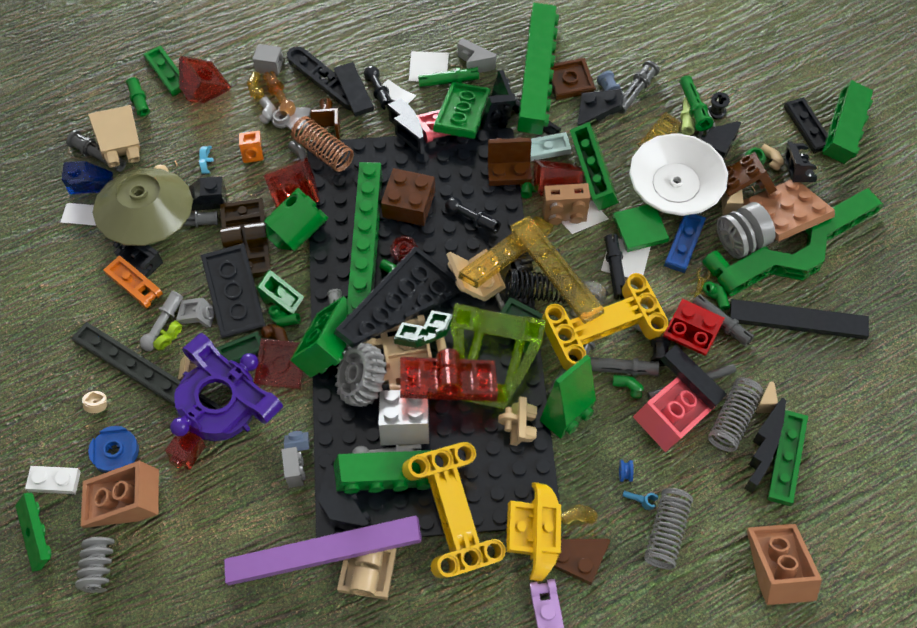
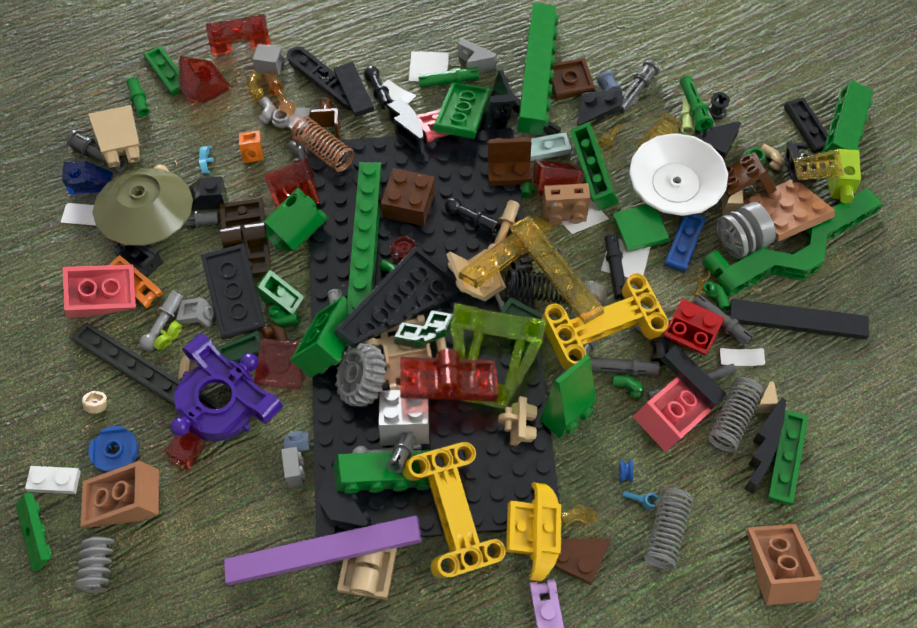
none -> coral slope [63,265,136,318]
none -> clear red arch [206,14,271,55]
none -> dark grey axle [387,432,416,473]
none -> tan pin [487,200,520,260]
none -> clear yellow hand [601,124,621,147]
none -> white sticker [720,348,765,366]
none -> clear yellow slope [794,149,844,180]
none -> lime torso [827,149,861,203]

